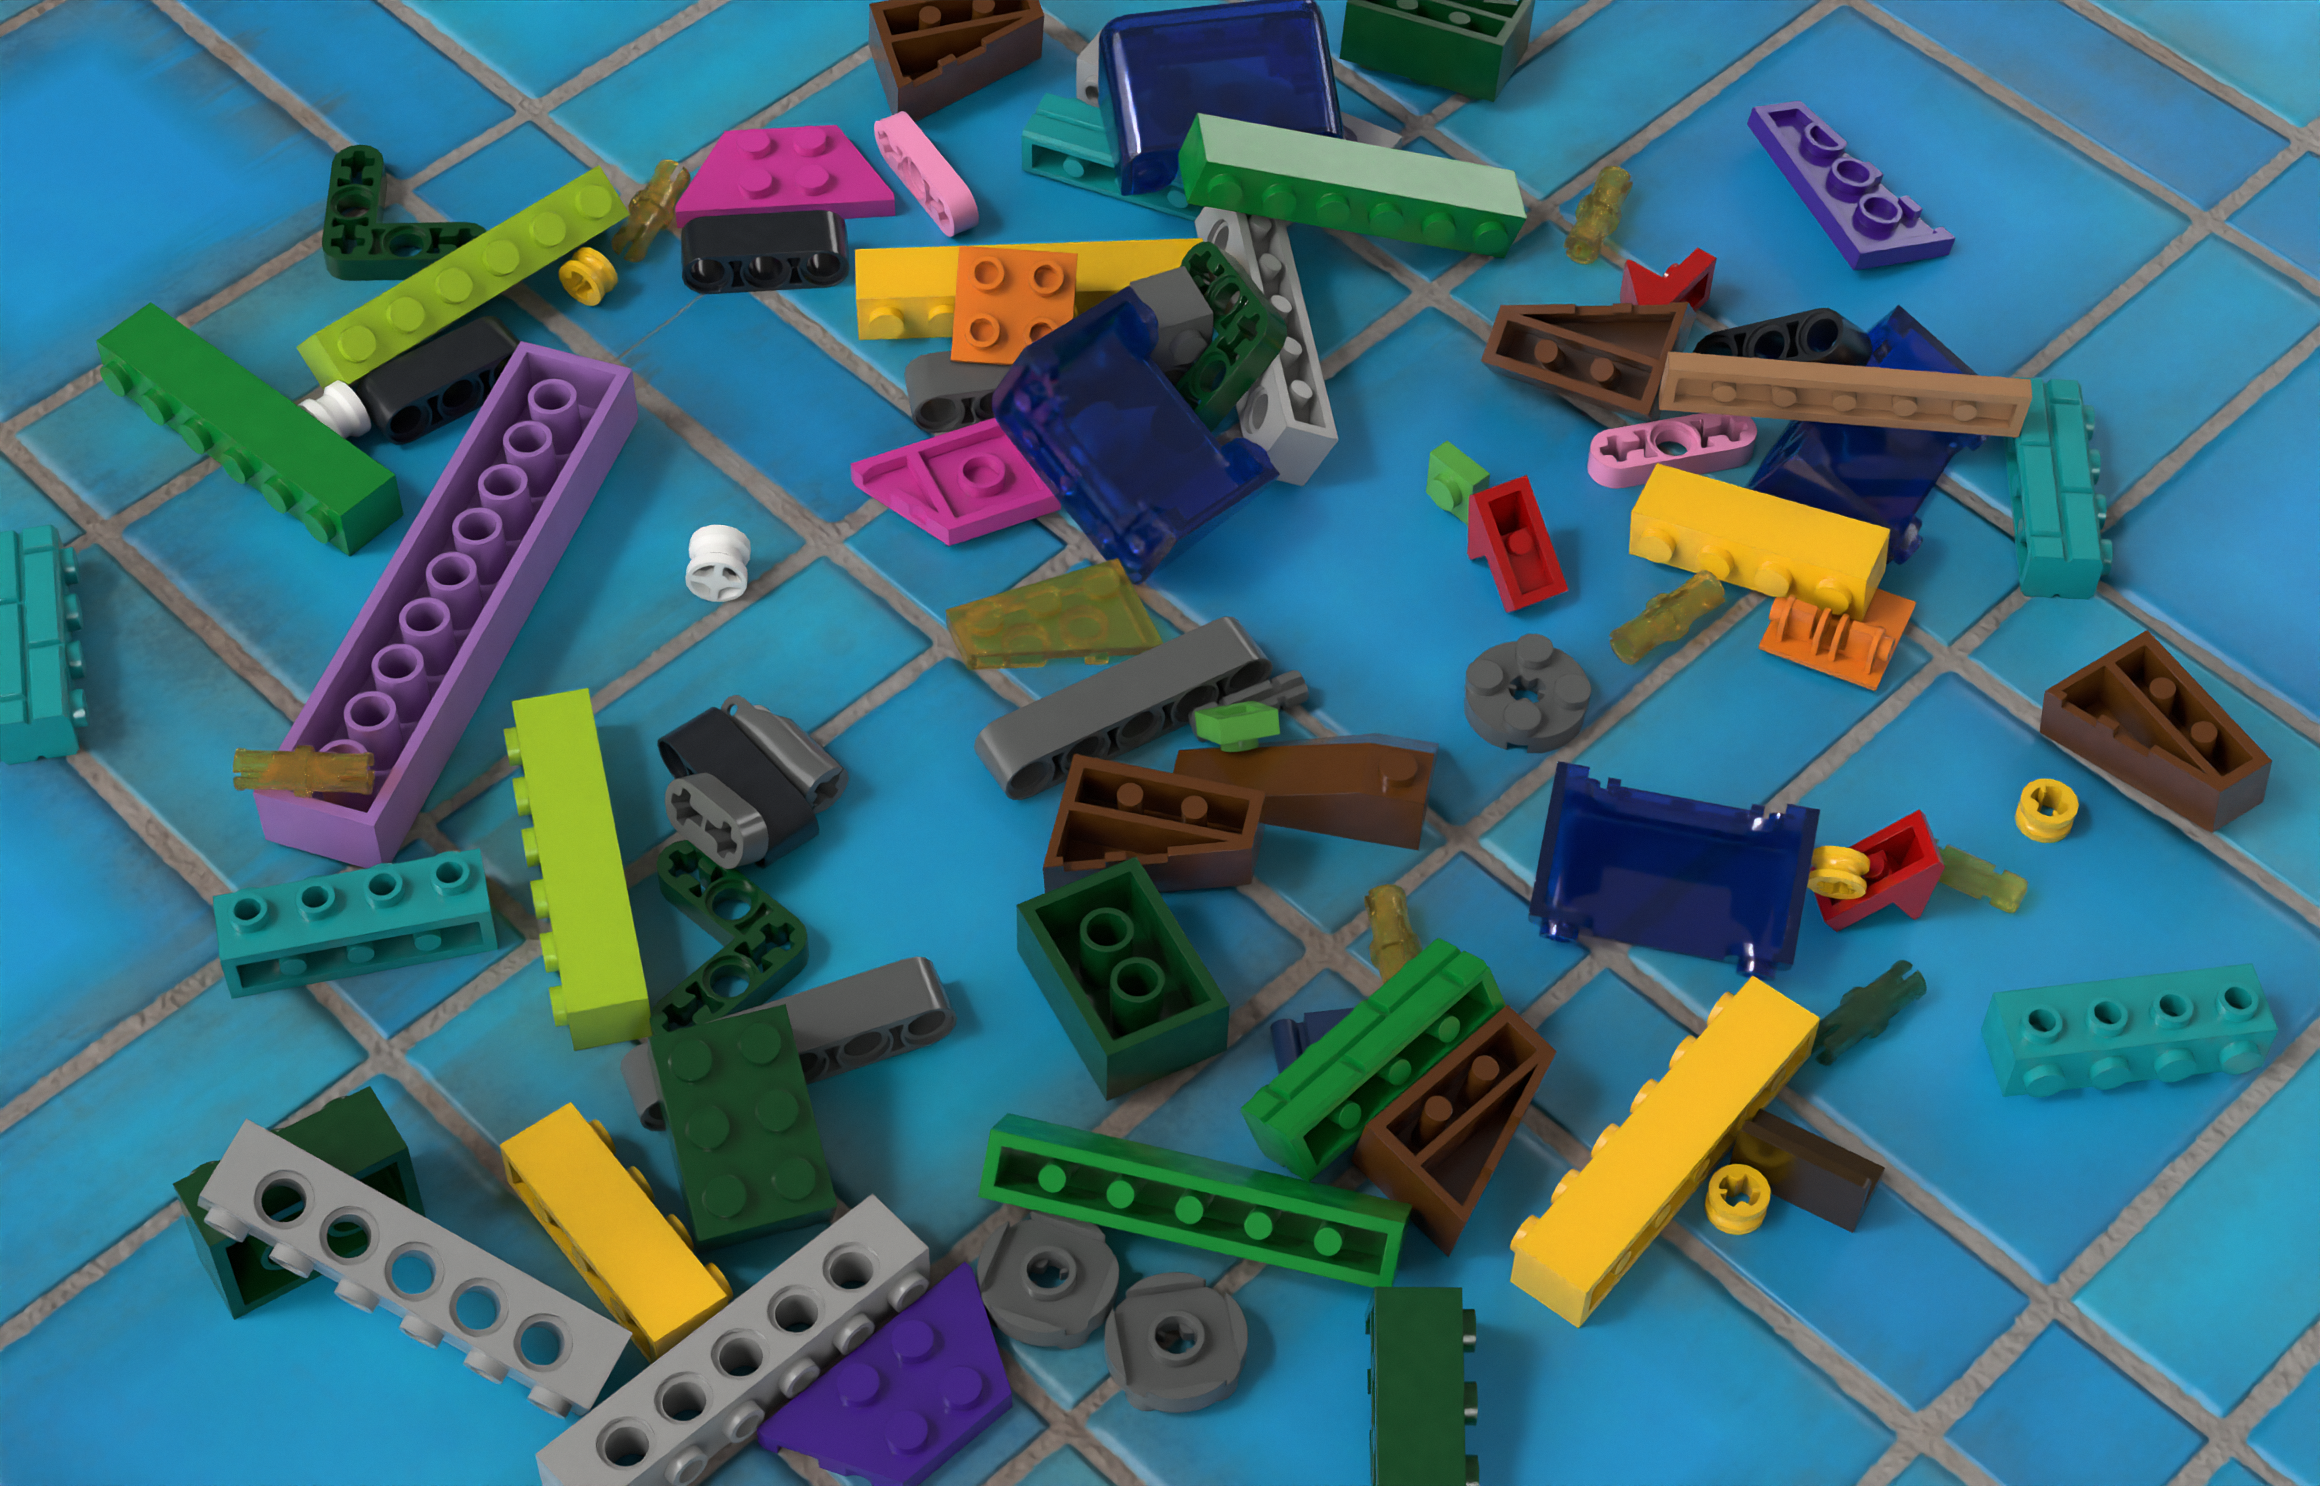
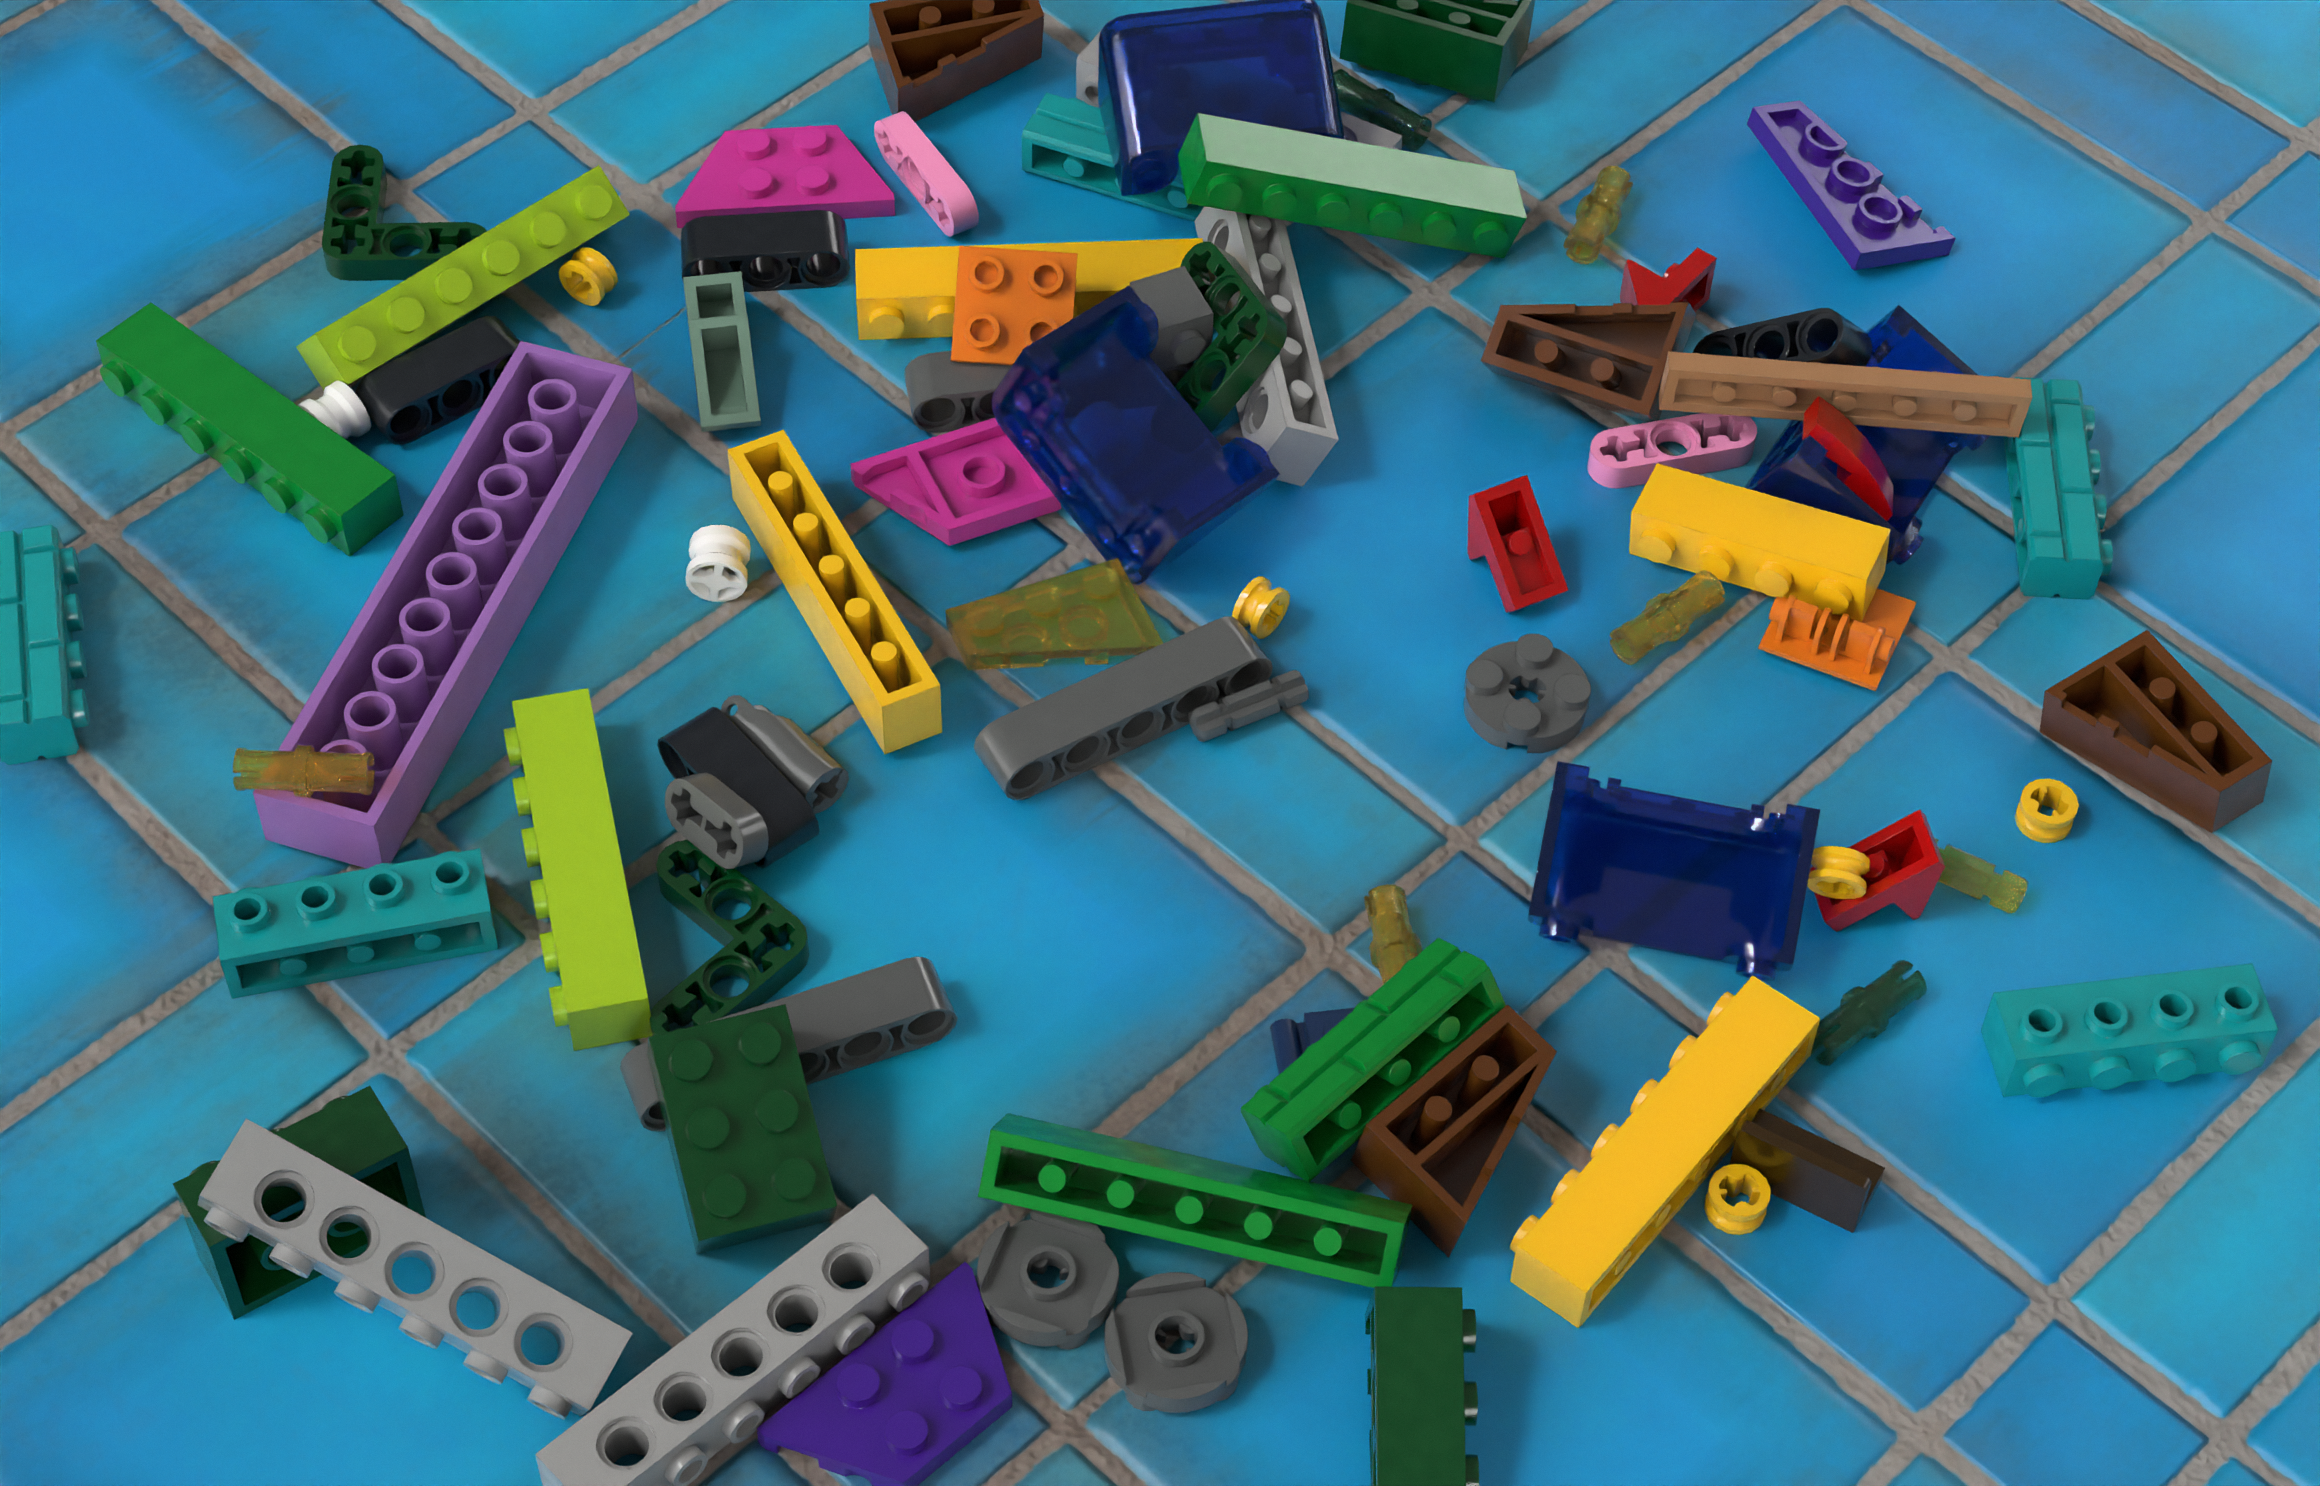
yellow brick [500,1102,733,1364] -> none
clear yellow pin [611,159,691,262] -> none
dark green brick [1016,857,1230,1101] -> none
reddish brown wedge [1043,754,1266,893] -> none
reddish brown wedge [1173,733,1439,851] -> none
bright green plate [1195,700,1280,752] -> none
bright green plate [1426,440,1490,526] -> none
none -> sand green slope [683,271,761,432]
none -> yellow brick [728,430,942,754]
none -> yellow bush [1232,576,1290,639]
none -> clear green pin [1323,69,1432,151]
none -> red slope [1802,396,1893,523]

